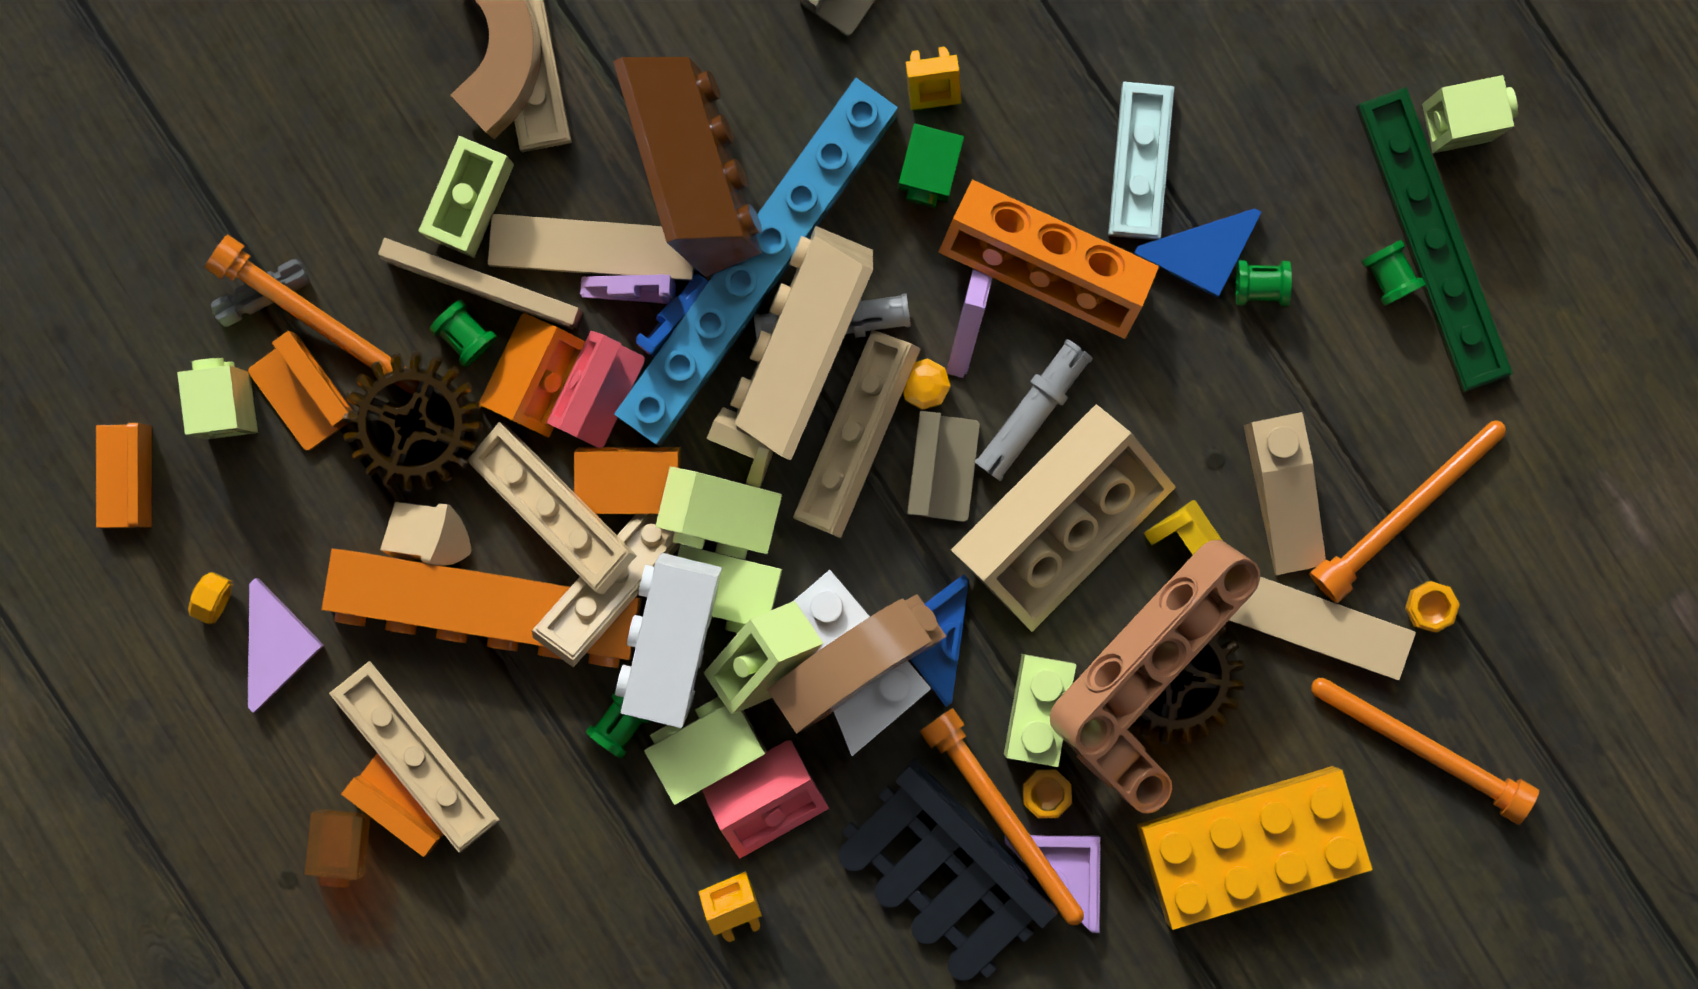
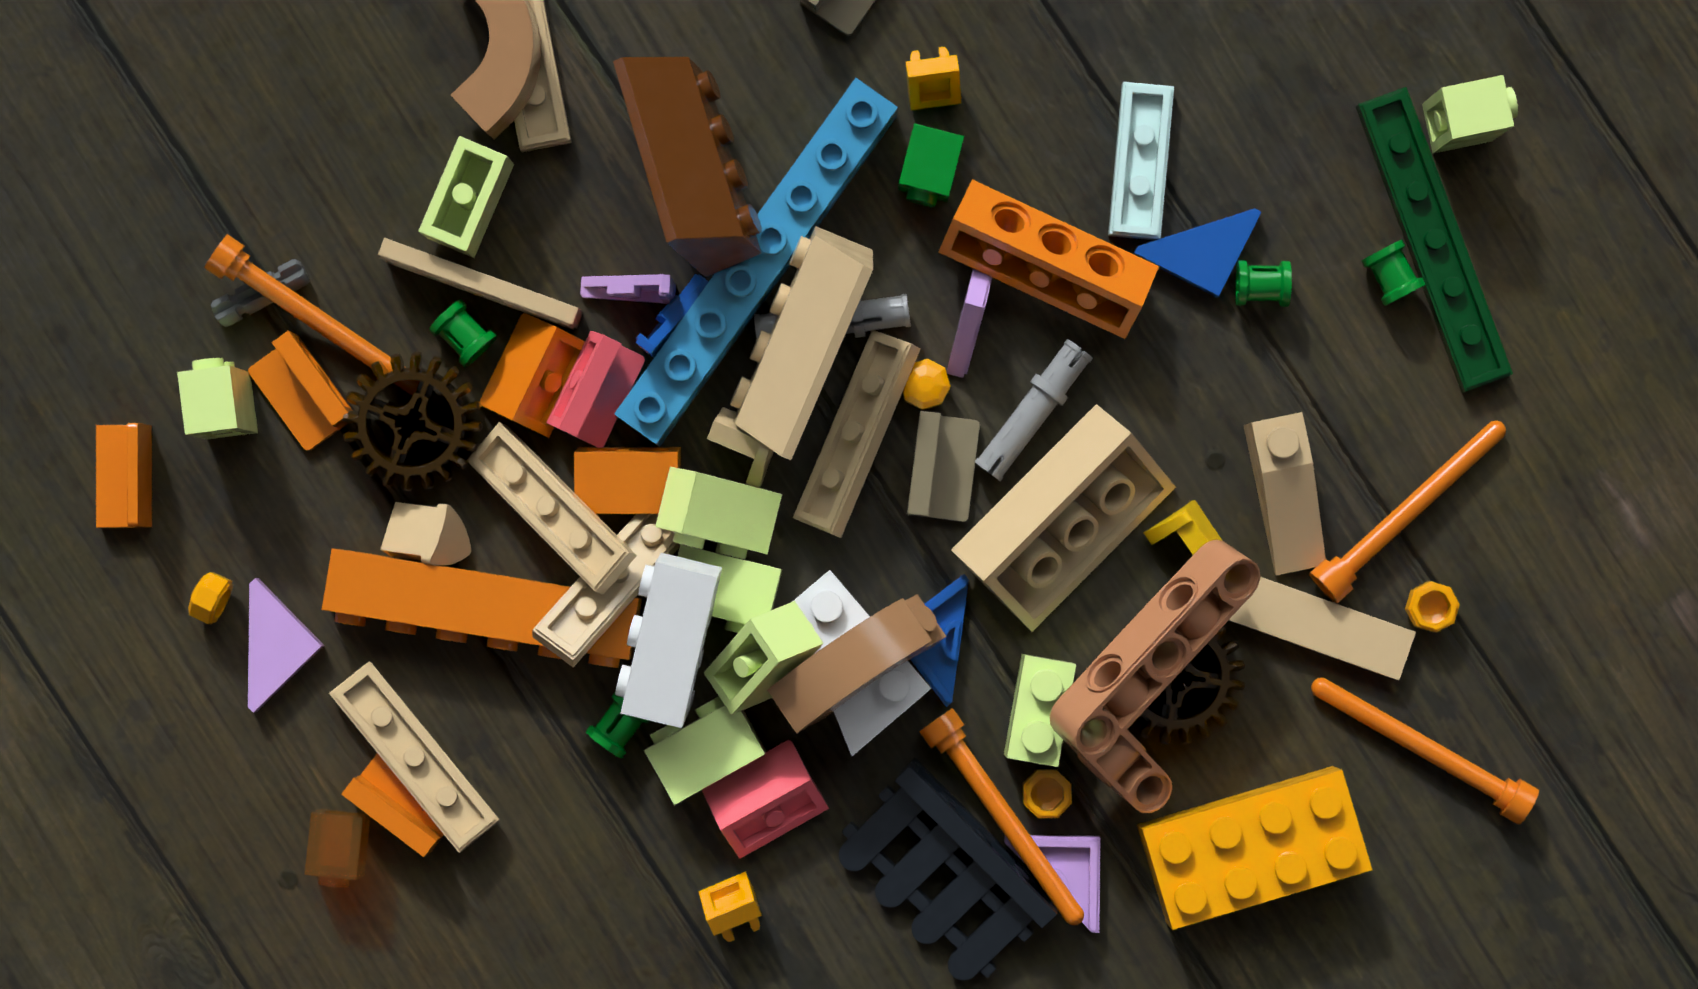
tan tile [488,214,694,281] -> none

